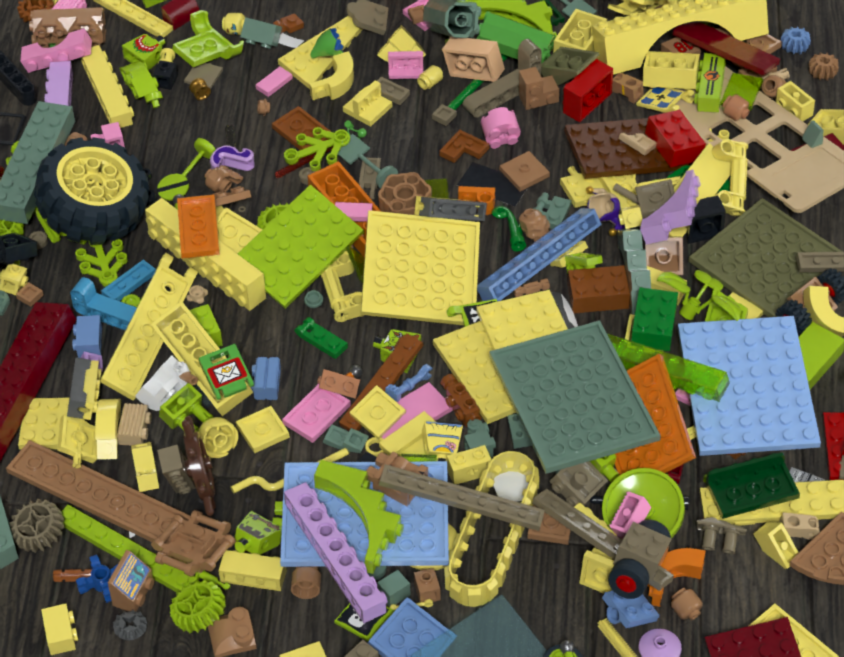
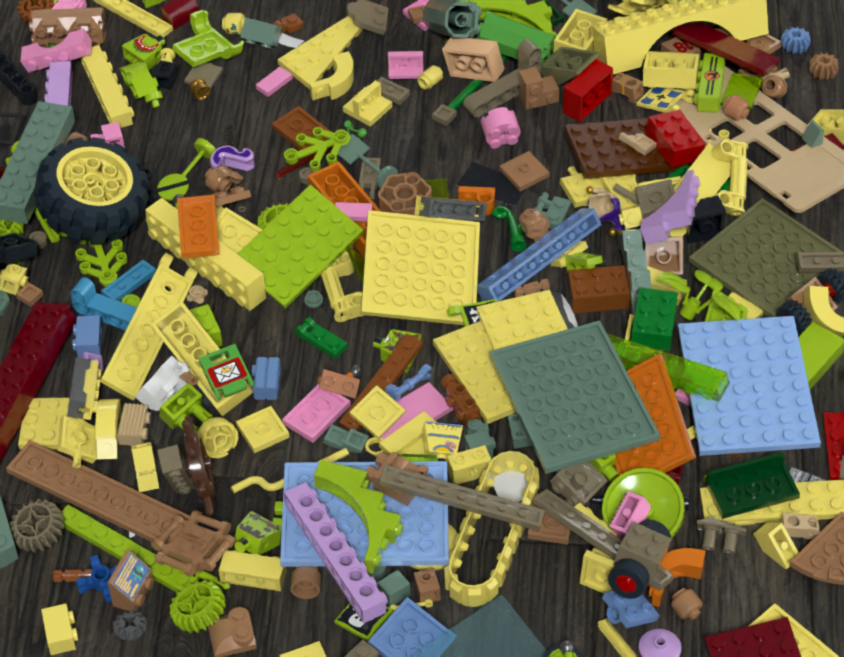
medium nougat plate [257,99,270,116] -> none
bright green hat [310,28,344,59] -> none
light yellow brick [377,25,426,62] -> none
dark orange plate [440,130,489,163] -> none
light yellow brick [776,81,815,121] -> none

